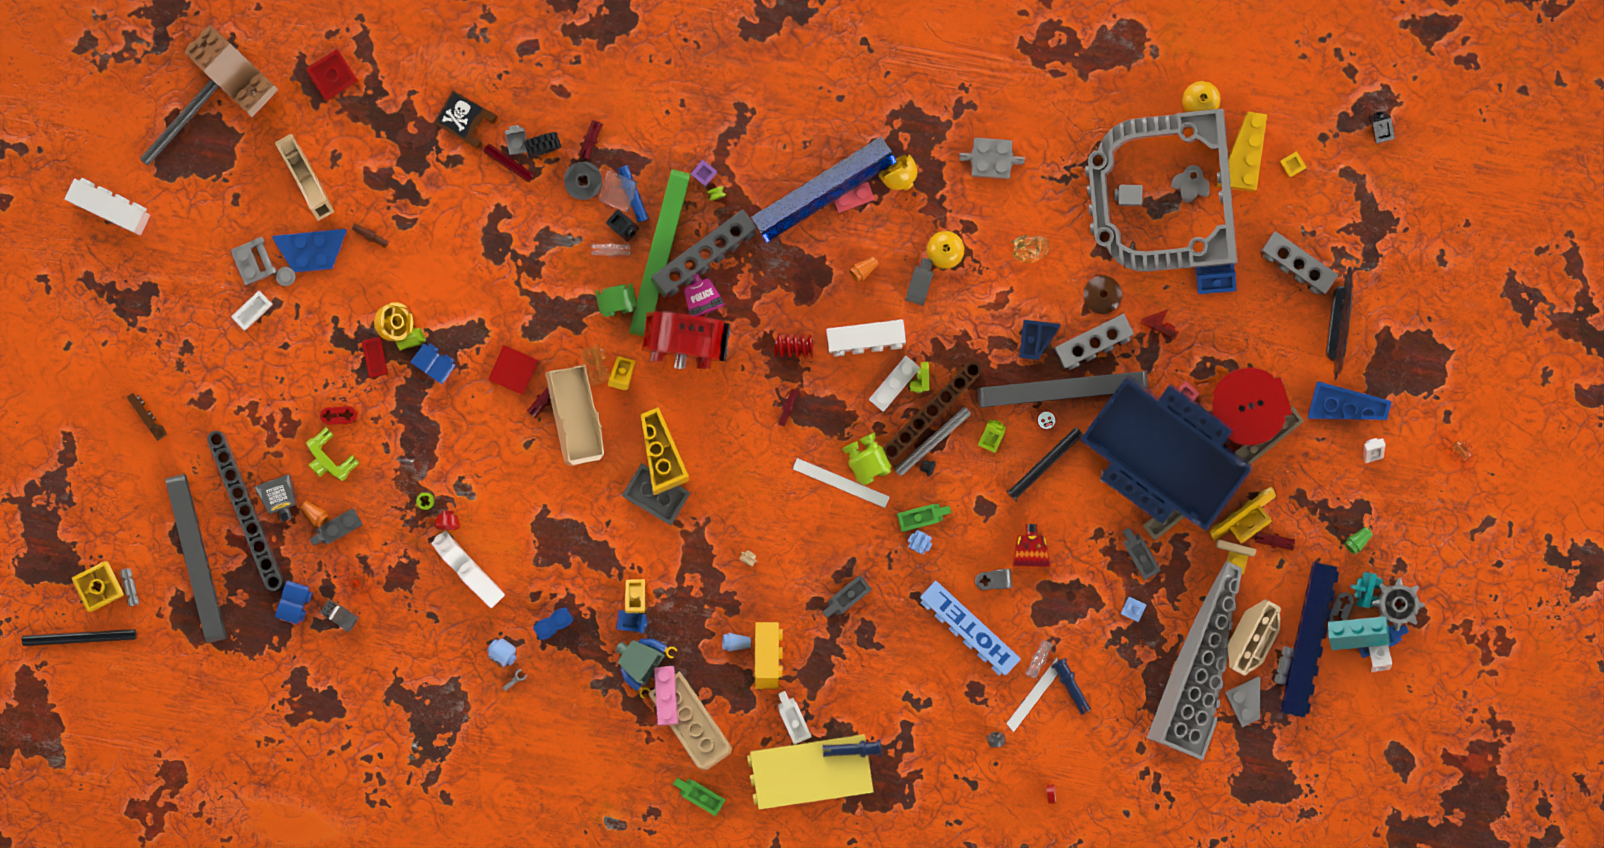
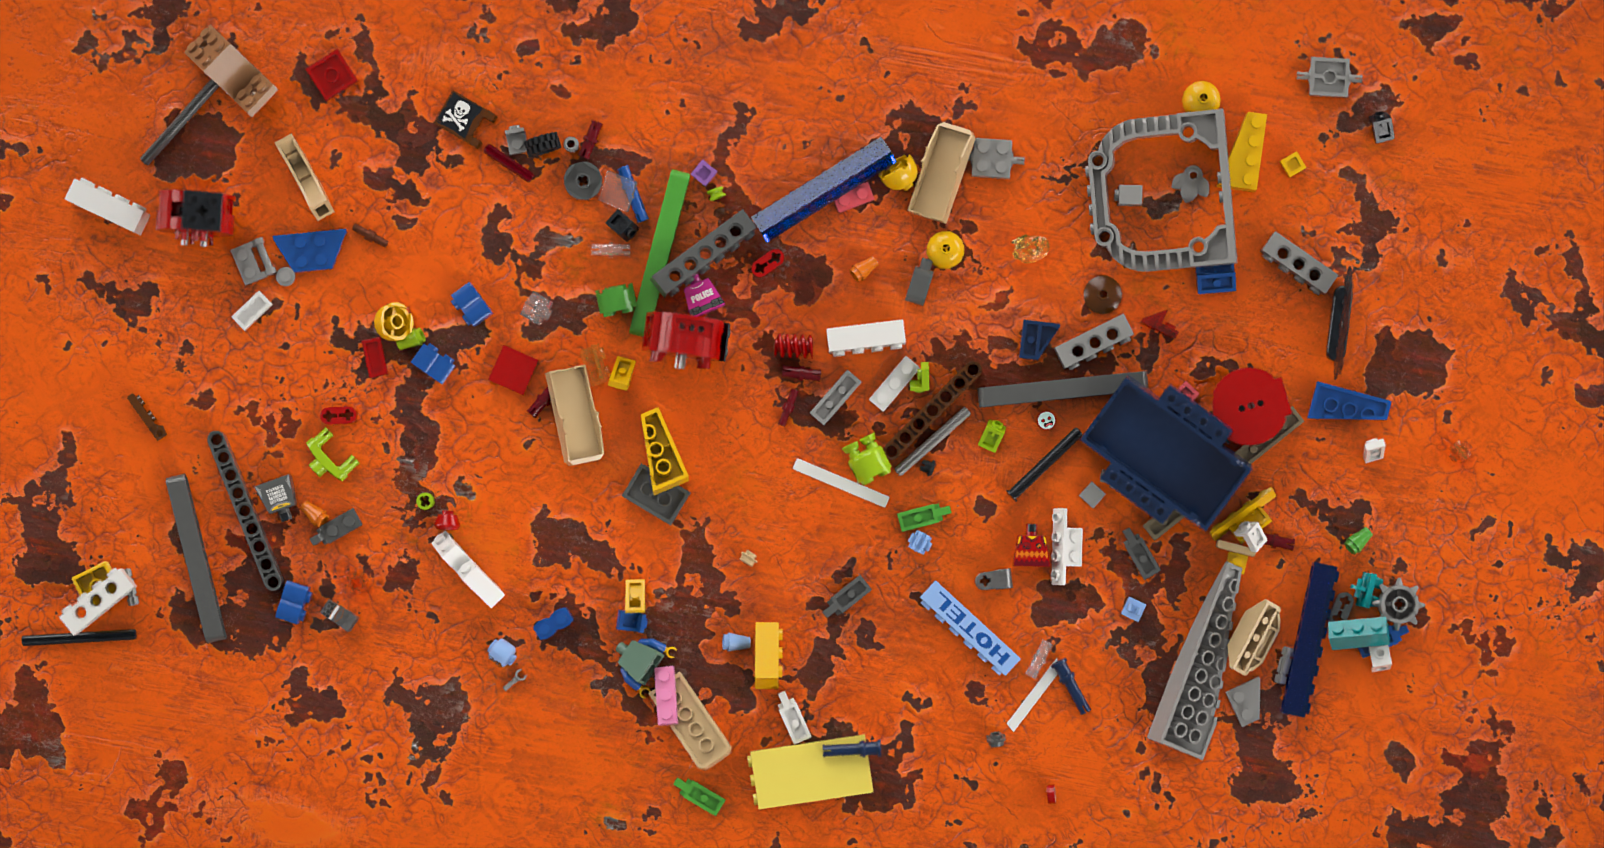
none -> white brick [59,568,137,635]
none -> piece [155,190,236,247]
none -> blue brick [451,282,493,327]
none -> clear brick [520,291,553,326]
none -> light grey pin [564,137,579,153]
none -> red beam [752,249,784,278]
none -> dark red pin [782,365,821,382]
none -> light grey plate [810,370,862,425]
none -> tan piece [908,122,976,224]
none -> white bracket [1051,508,1083,585]
none -> light grey tile [1079,481,1106,508]
none -> white bracket [1234,521,1267,552]
none -> light grey plate [1296,57,1363,98]

